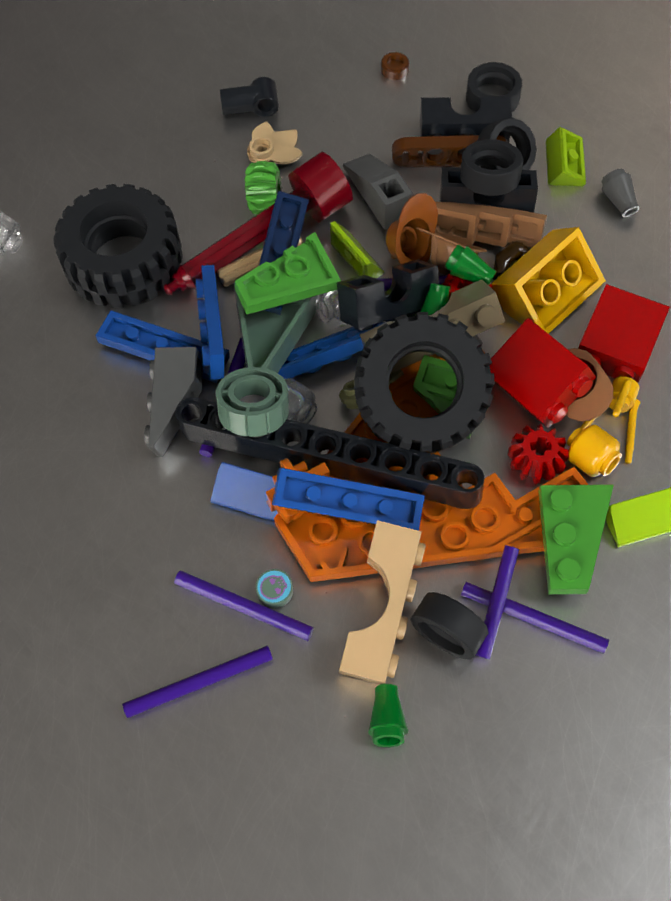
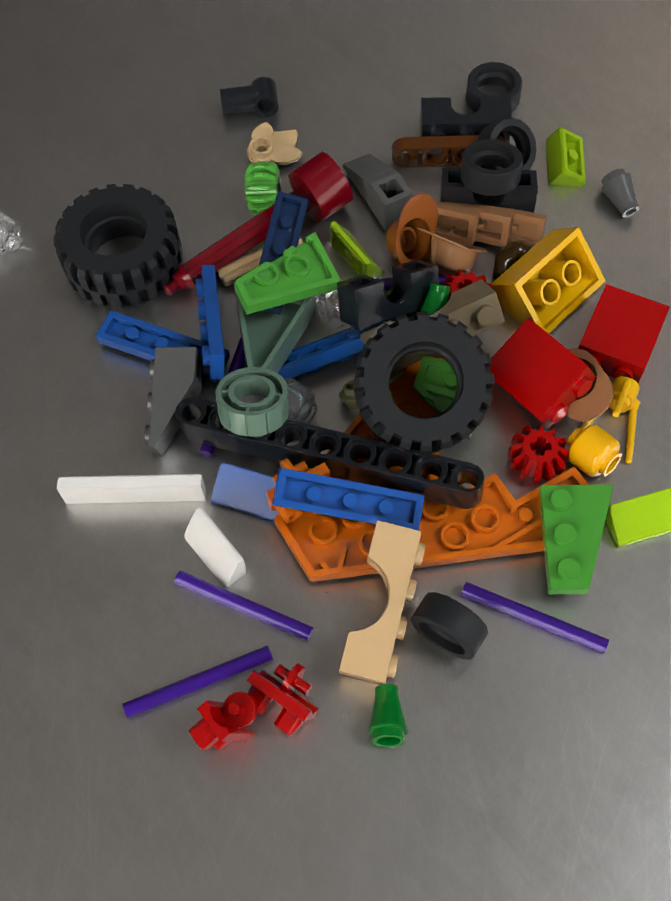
tile [256,569,294,609] -> none
reddish brown tile [381,52,409,80] -> none
green cone [445,244,497,285] -> none
dark purple bar [475,545,519,660] -> none
none -> white tile [57,474,206,504]
none -> white slope [184,507,247,588]
none -> red hips [188,692,258,750]
none -> red hips [247,663,320,735]

